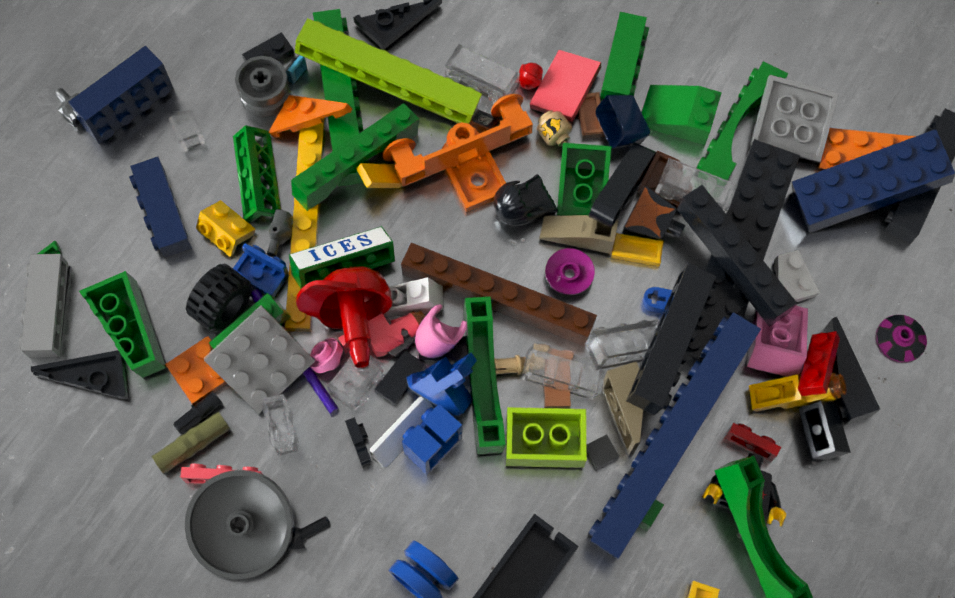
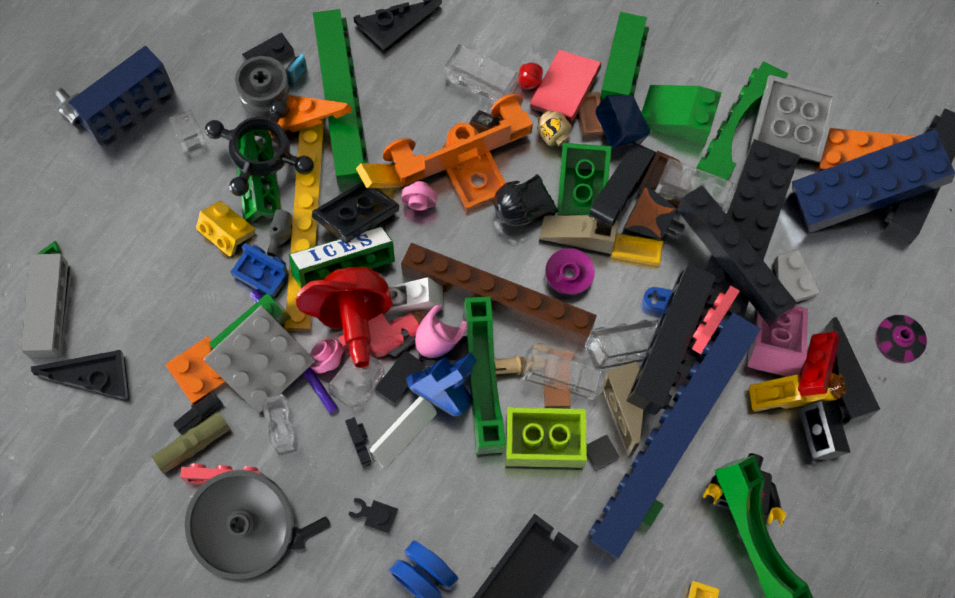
green wedge [79,271,166,378] -> none
dark blue brick [129,156,192,258] -> none
black tyre [186,264,252,333] -> none
green arch [291,103,419,211] -> none
lime brick [295,18,482,124] -> none
blue piece [402,404,462,475] -> none
red plate [724,423,781,462] -> none
none -> black piece [205,100,314,196]
none -> black tile [312,182,399,244]
none -> black plate [349,498,399,536]
none -> bright pink plate [401,181,437,211]
none -> coral plate [692,286,740,354]

